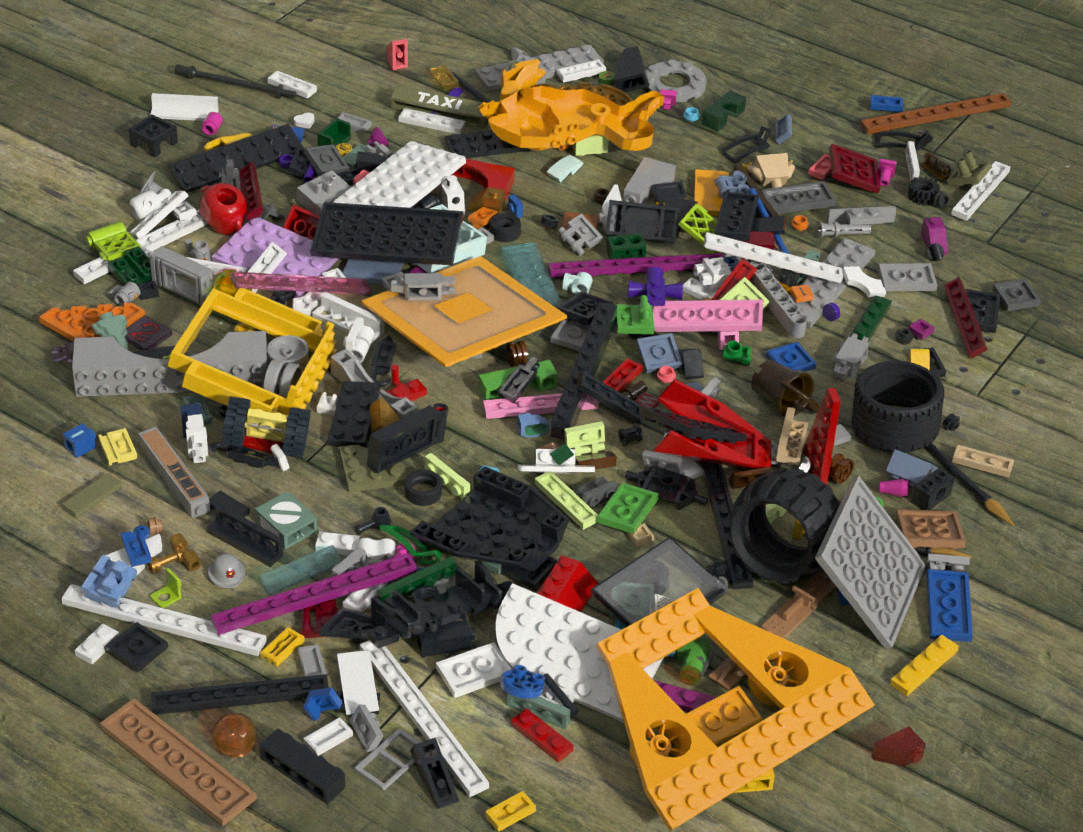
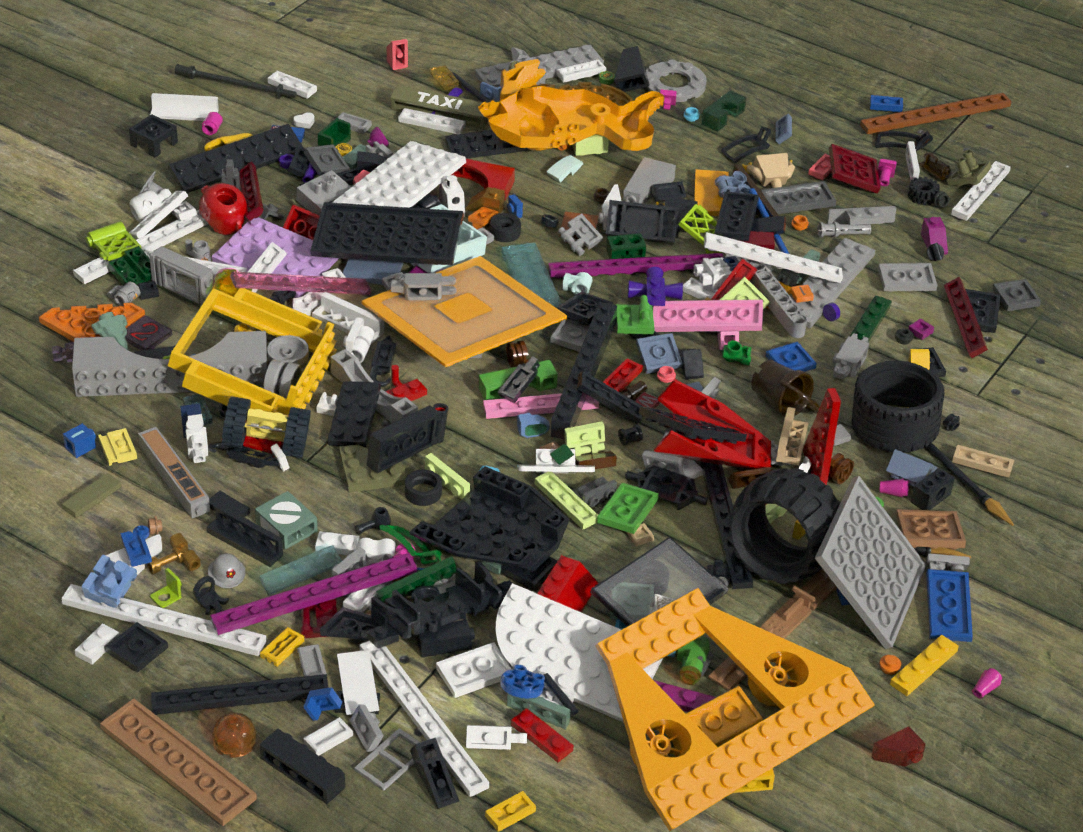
pearl gold slope [370,397,401,432] -> none
white tile [842,267,886,297] -> none
none -> black piece [193,576,229,615]
none -> white plate [466,725,527,749]
none -> light blue bracket [480,82,502,102]
none -> orange plate [879,655,901,675]
none -> dark pink cone [972,668,1002,699]

